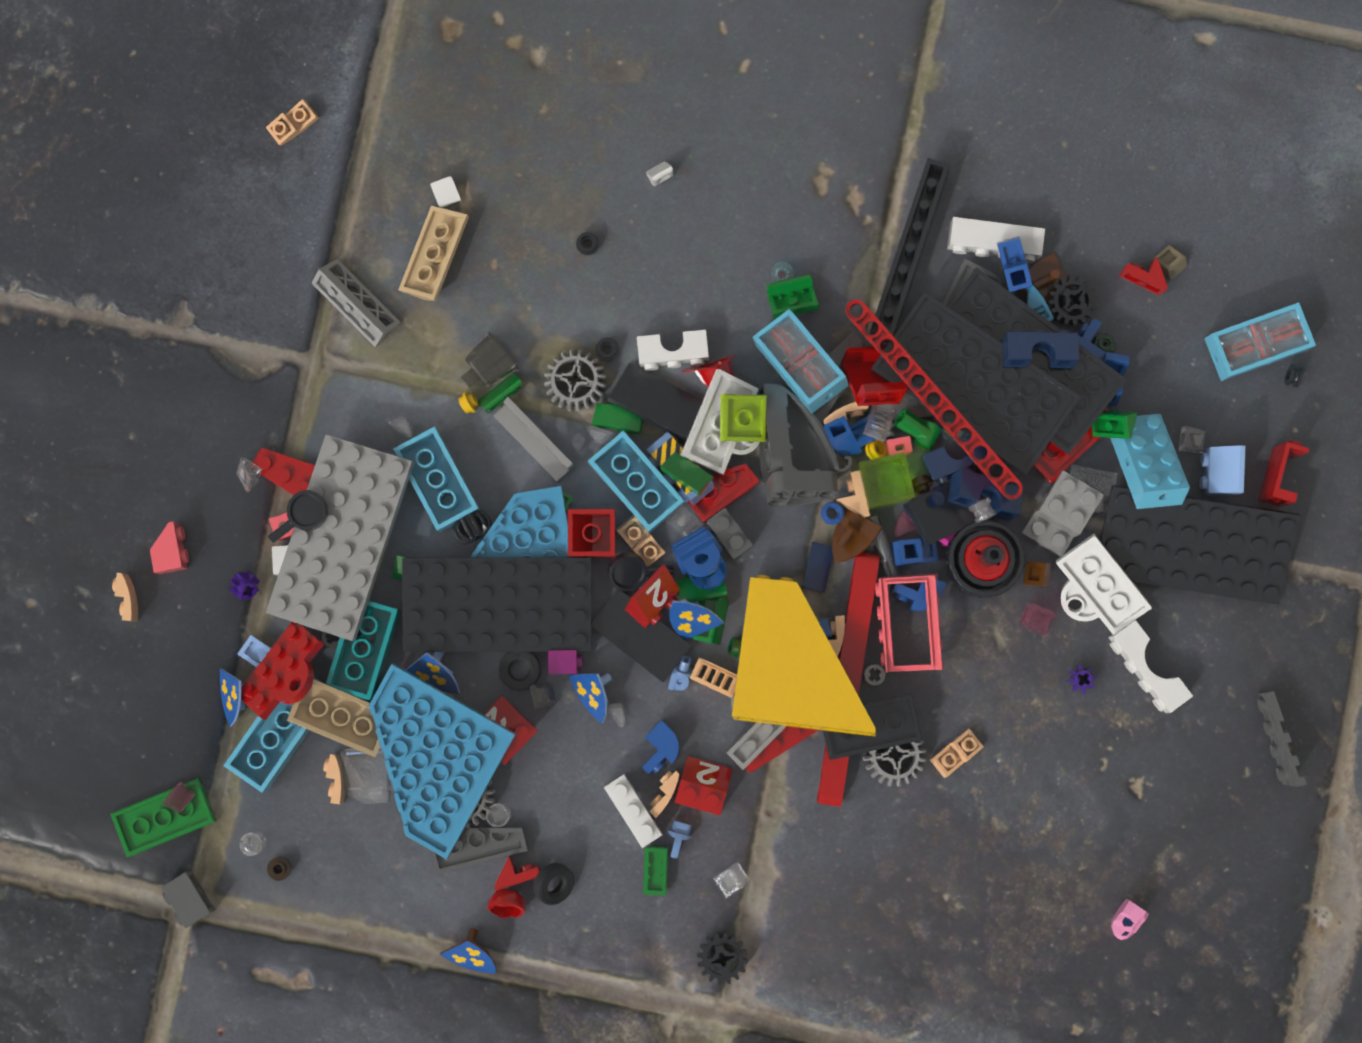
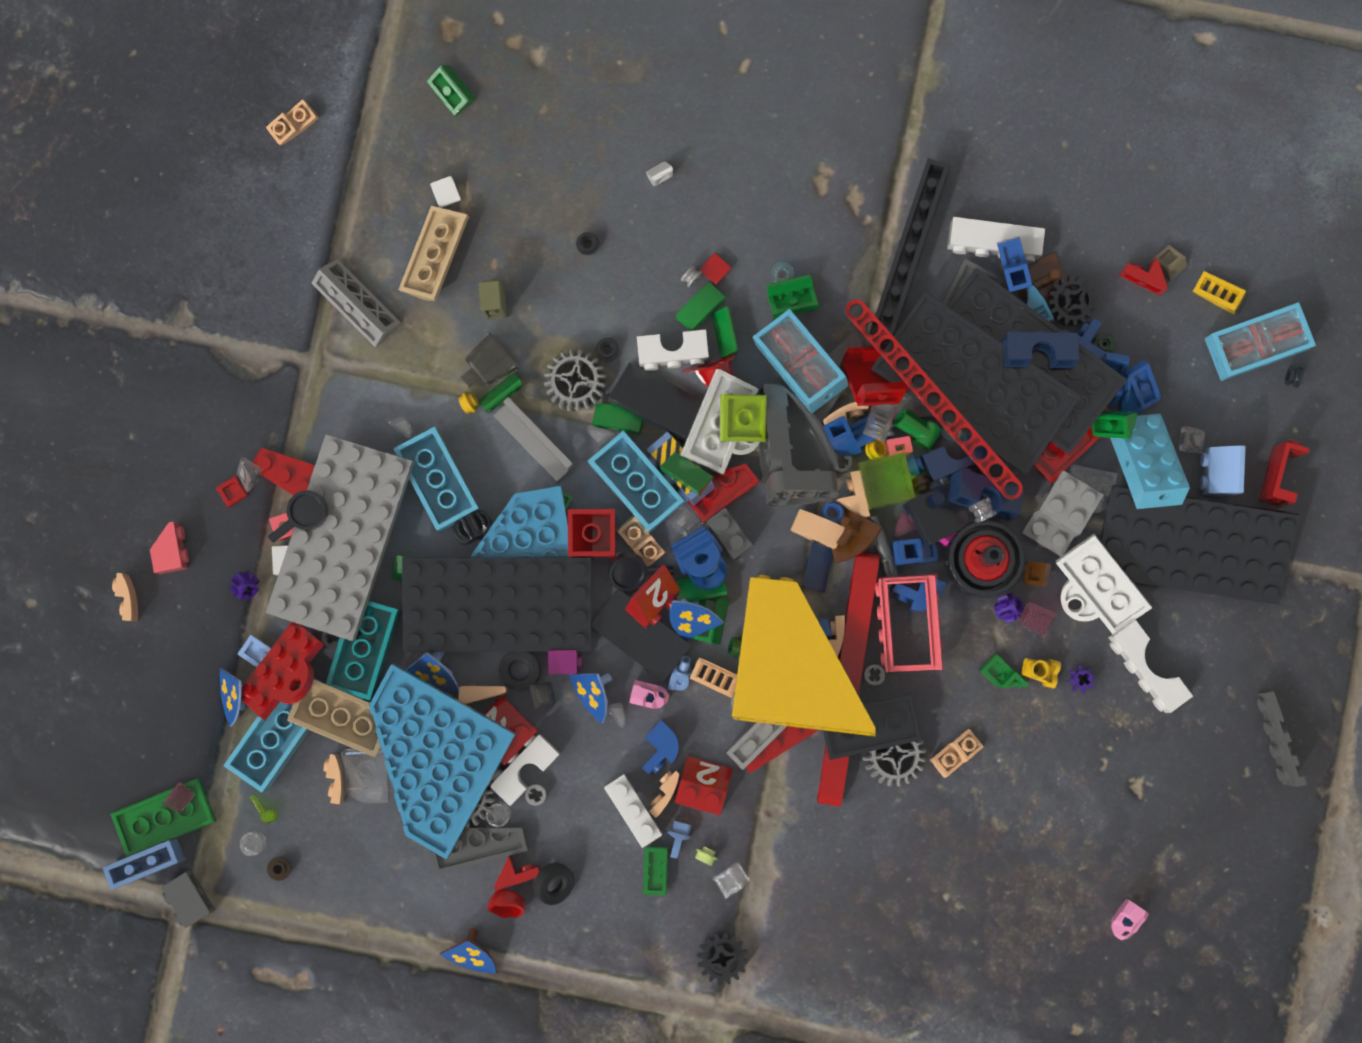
none -> medium blue brick [103,838,185,890]
none -> red tile [216,476,249,508]
none -> clear neon green hand [249,795,277,823]
none -> green slope [427,65,476,116]
none -> light nougat slope [459,686,508,704]
none -> olive brick [478,278,507,319]
none -> white arch [490,734,561,806]
none -> light grey bush [525,784,547,806]
none -> bright pink rock [629,680,669,709]
none -> green slope [675,283,726,331]
none -> light grey bush [681,265,703,288]
none -> yellowish green plate [695,846,718,866]
none -> red tile [699,253,732,286]
none -> green slope [711,306,738,358]
none -> light nougat slope [790,509,845,549]
none -> blue plate [905,453,924,476]
none -> green slope [978,653,1029,688]
none -> dark purple gear [994,593,1024,623]
none -> yellow plate [1021,658,1061,689]
none -> blue wing [1119,360,1162,414]
none -> yellow slope [1193,271,1246,315]

